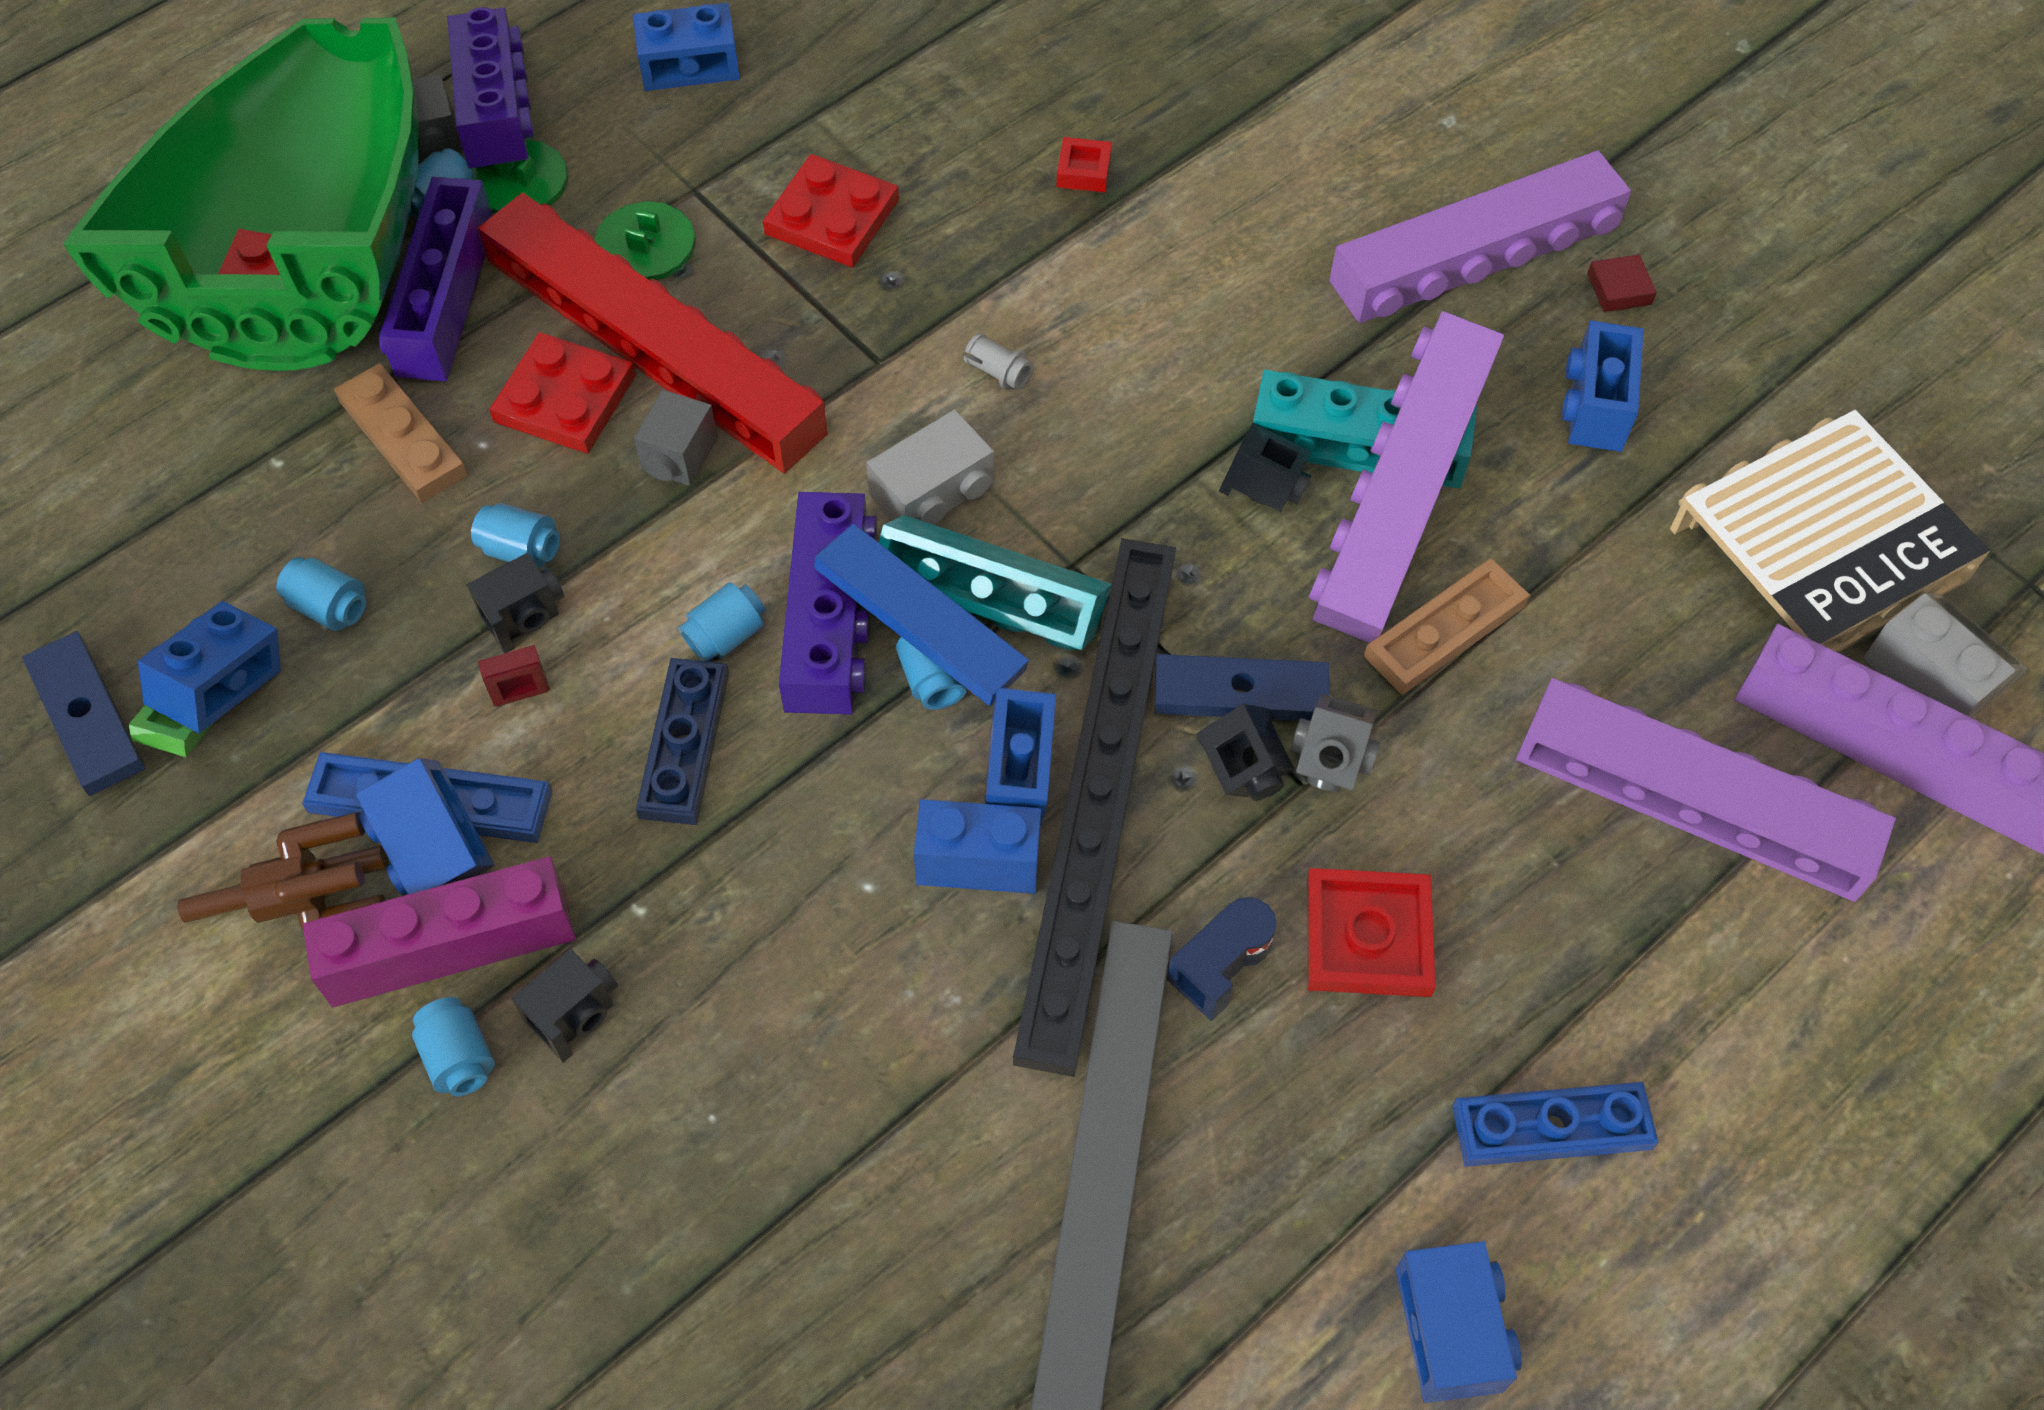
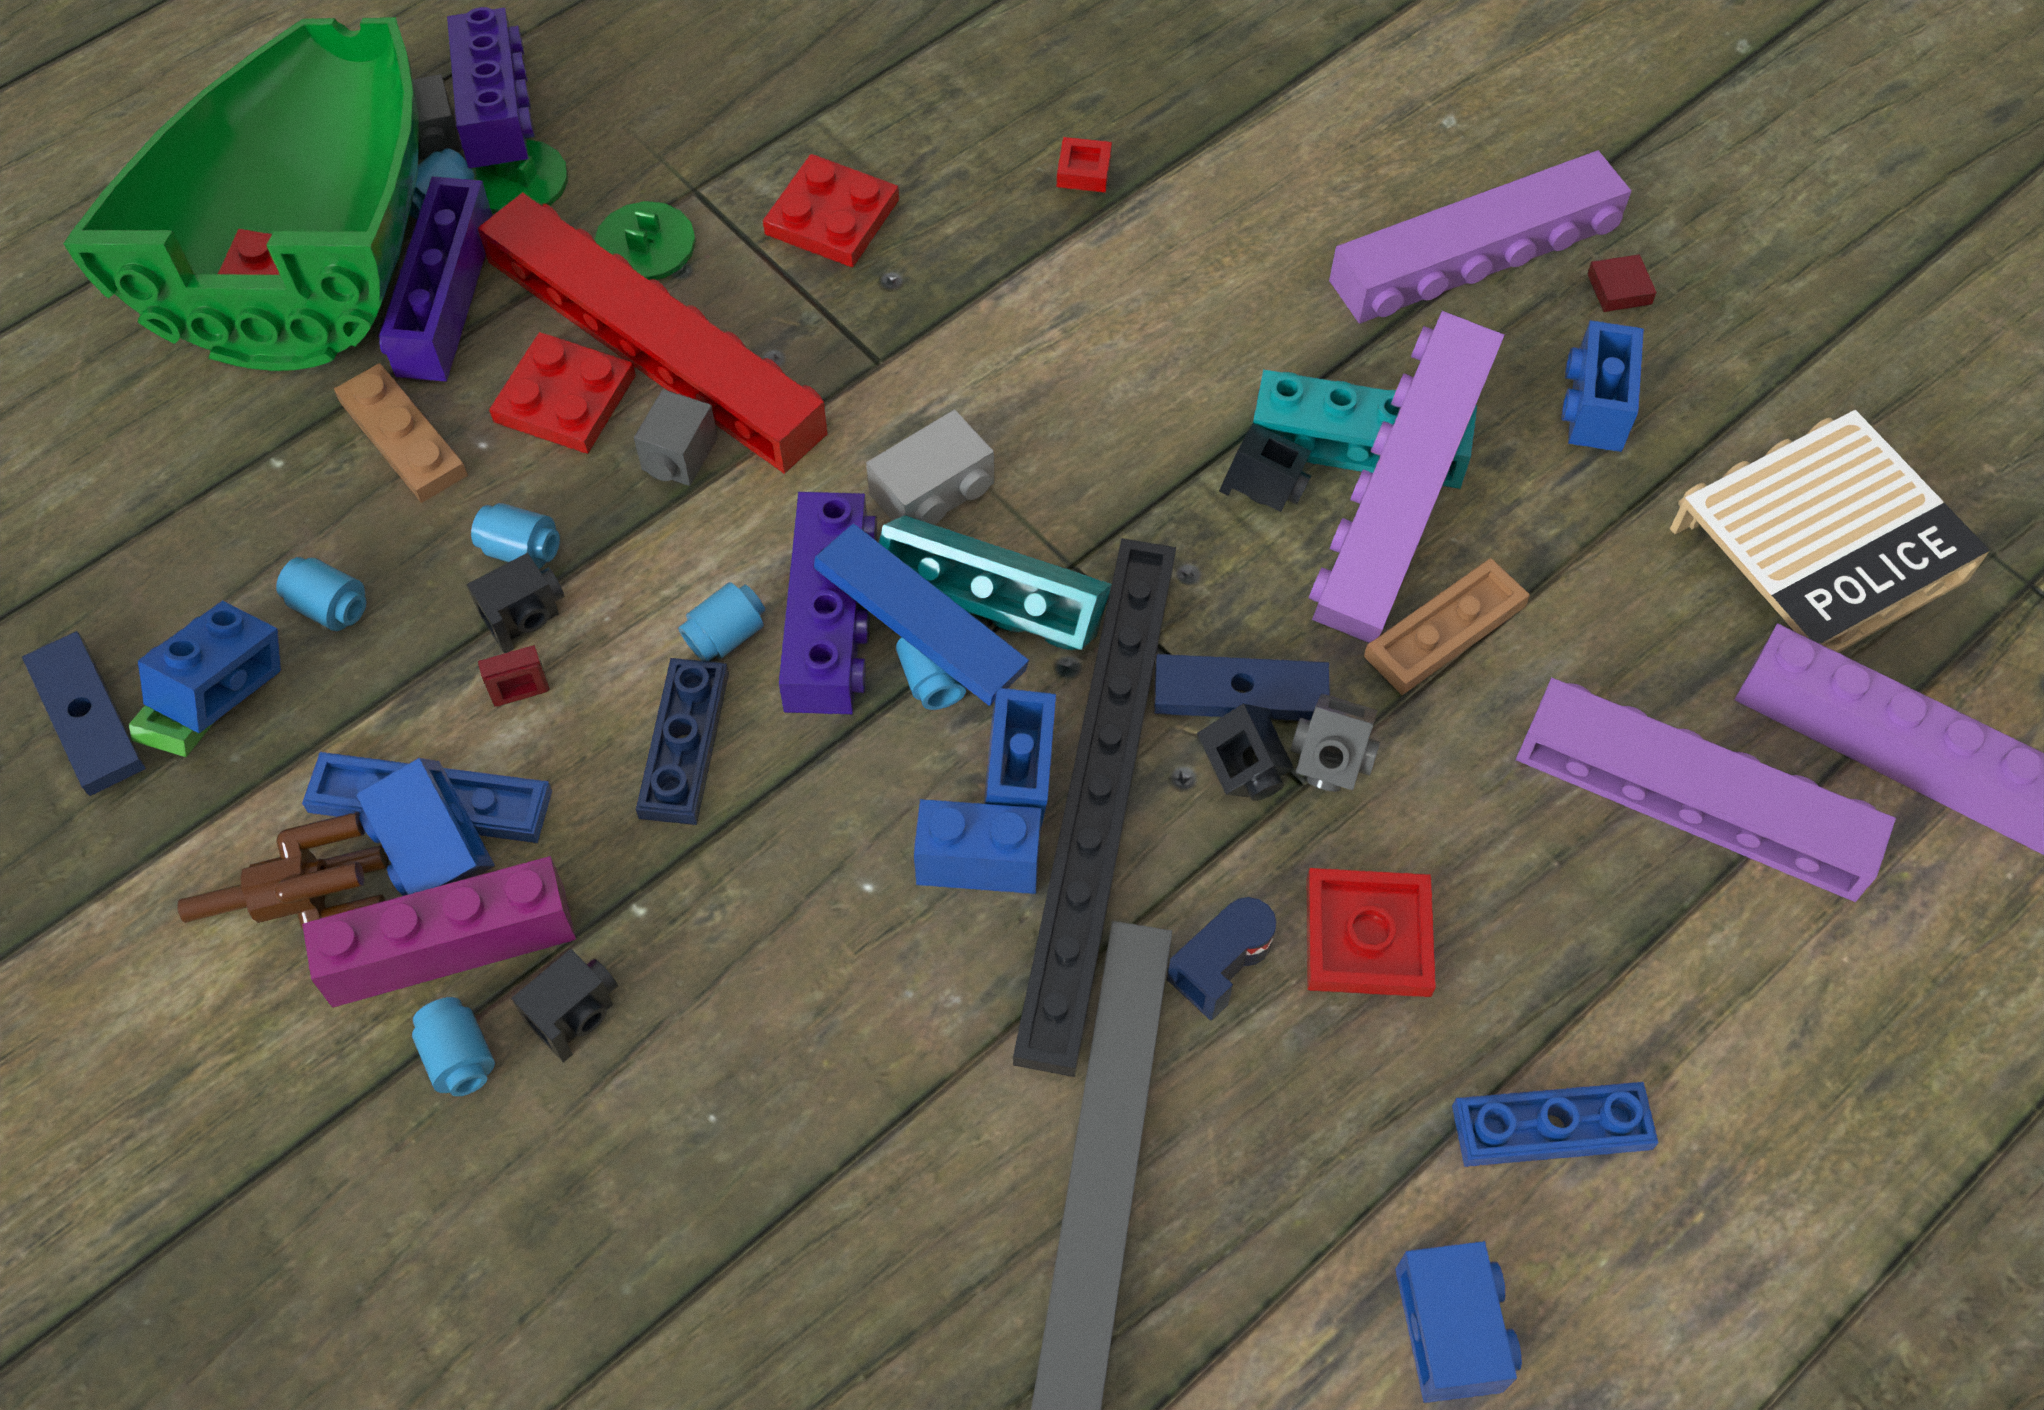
blue brick [633,3,740,91] -> none
light grey pin [964,333,1033,390] -> none
light grey slope [1863,593,2029,718] -> none

